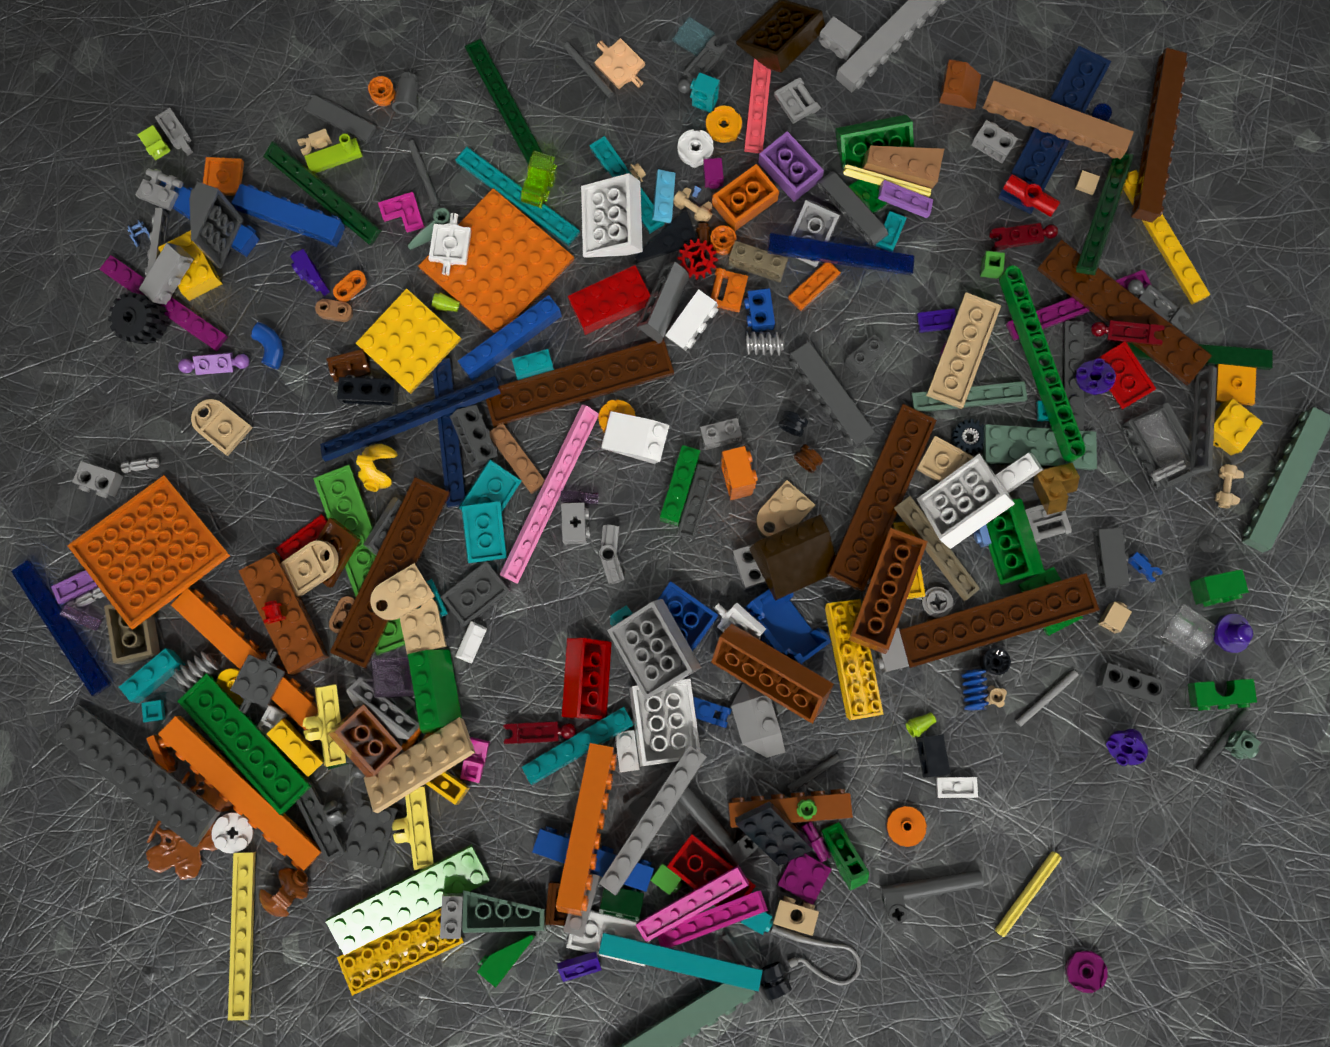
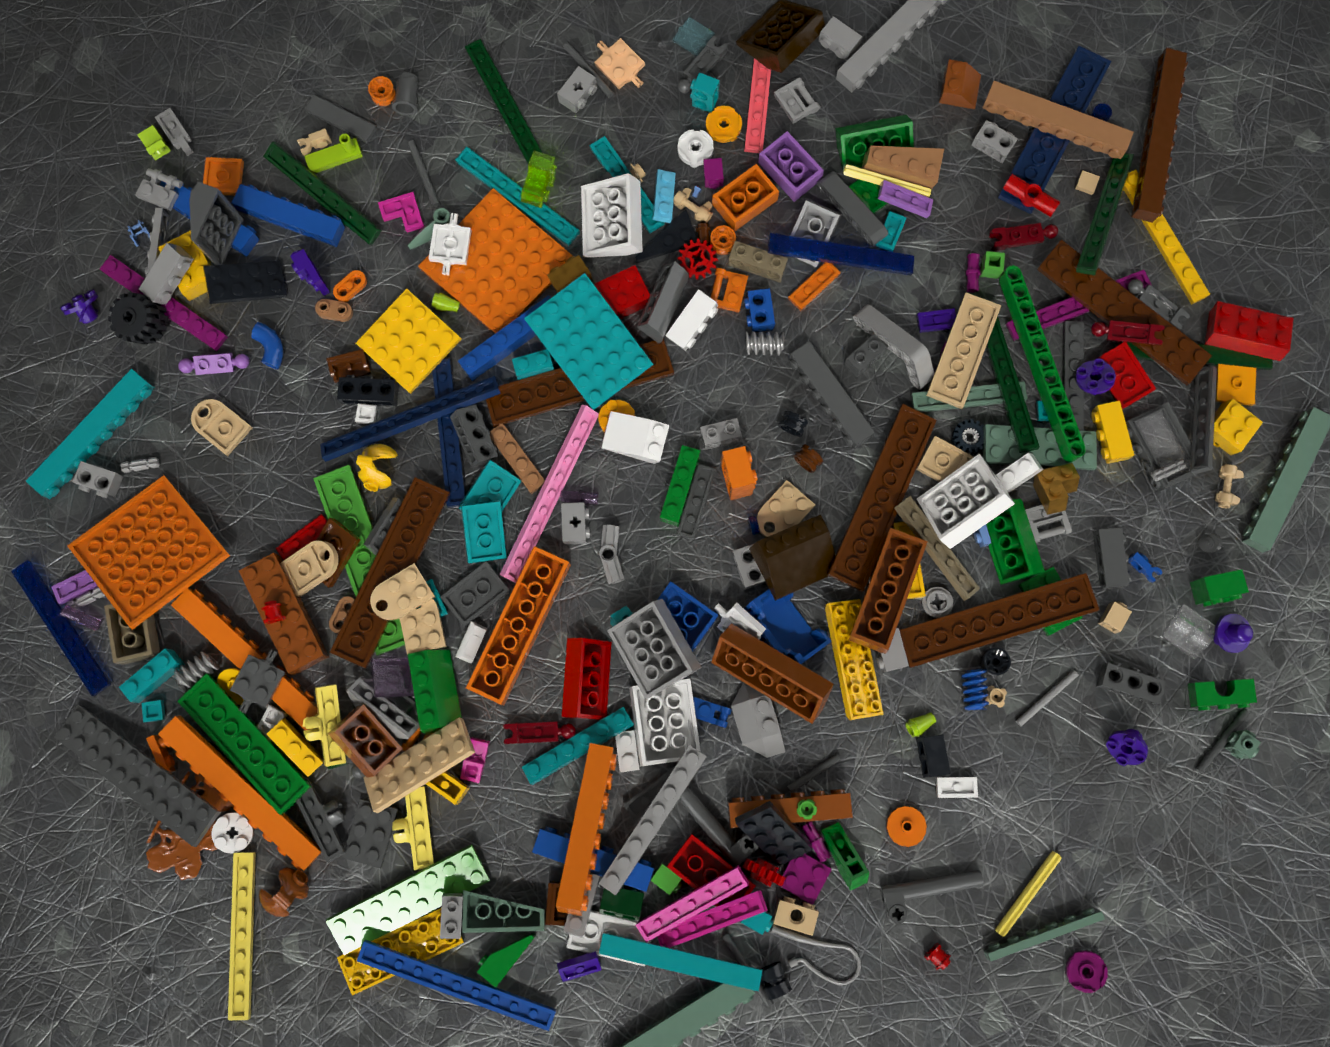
none -> teal brick [26,369,154,499]
none -> dark purple plate [60,289,98,324]
none -> black plate [203,260,287,304]
none -> white tile [355,403,378,424]
none -> blue plate [357,940,556,1031]
none -> orange brick [466,546,571,706]
none -> teal plate [524,273,654,410]
none -> pearl gold brick [547,255,595,293]
none -> light grey brick [557,66,597,113]
none -> red gear [743,858,786,887]
none -> clear blue tile [747,515,760,535]
none -> light grey beam [853,304,934,390]
none -> red brick [924,942,951,970]
none -> magenta pin [966,253,981,293]
none -> sand green plate [984,908,1105,961]
none -> dark green tile [986,316,1040,453]
none -> yellow brick [1091,401,1134,464]
none -> red brick [1205,301,1294,361]

